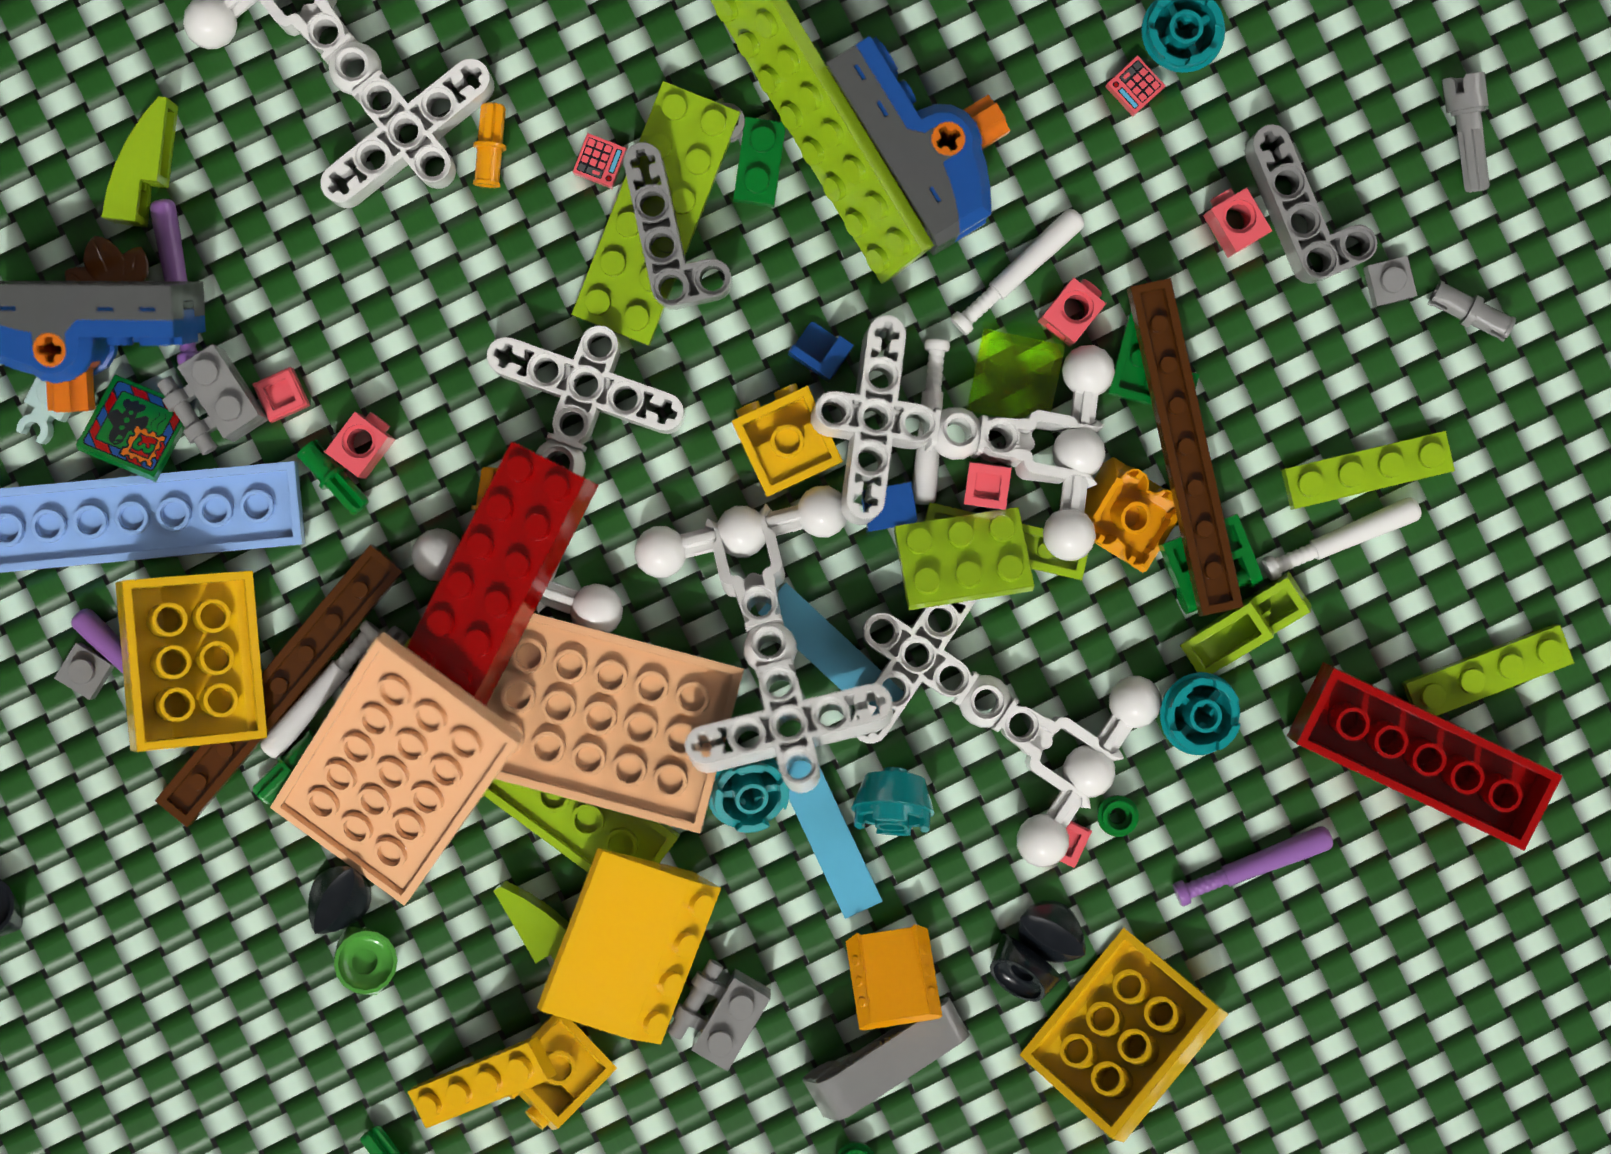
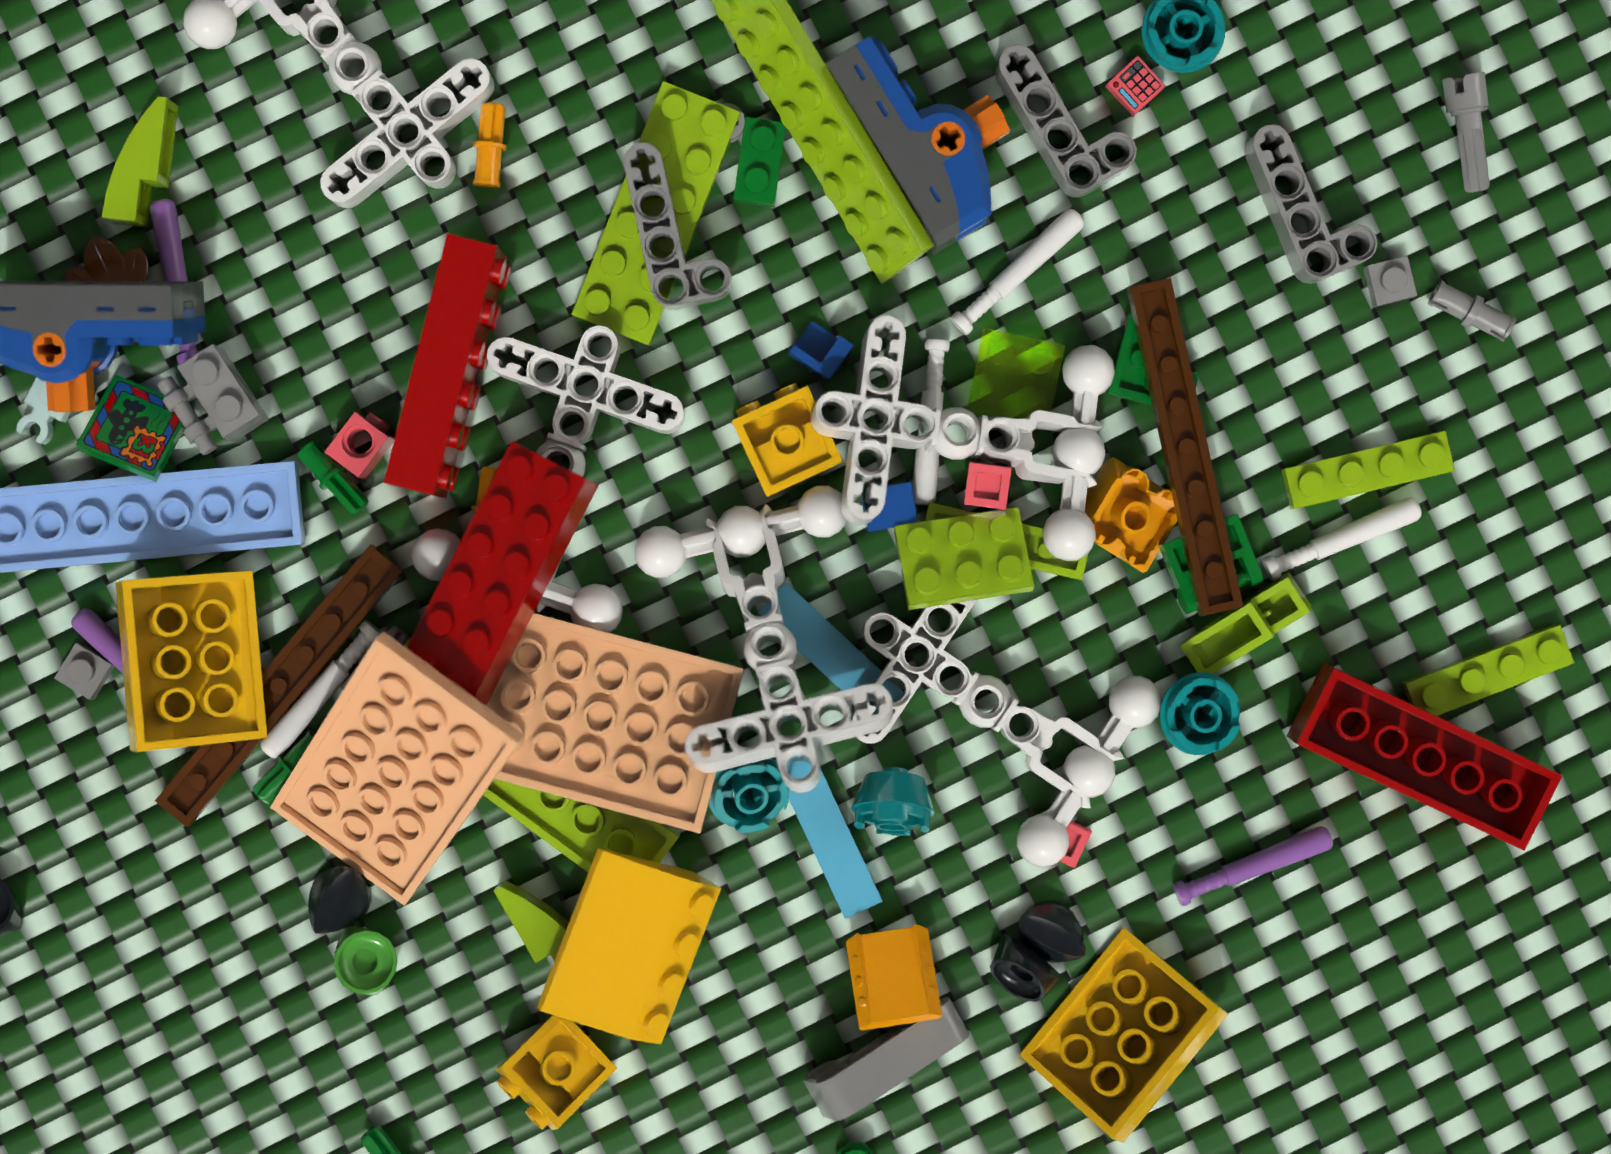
coral tile [252,367,310,423] -> none
yellow plate [407,1036,557,1128] -> none
coral tile [573,133,627,189] -> none
light grey brick [667,959,771,1072] -> none
coral brick [1038,278,1106,347] -> none
green plate [1097,795,1139,837] -> none
coral brick [1203,188,1272,258] -> none
none -> red brick [383,233,512,498]
none -> light grey beam [995,45,1137,198]

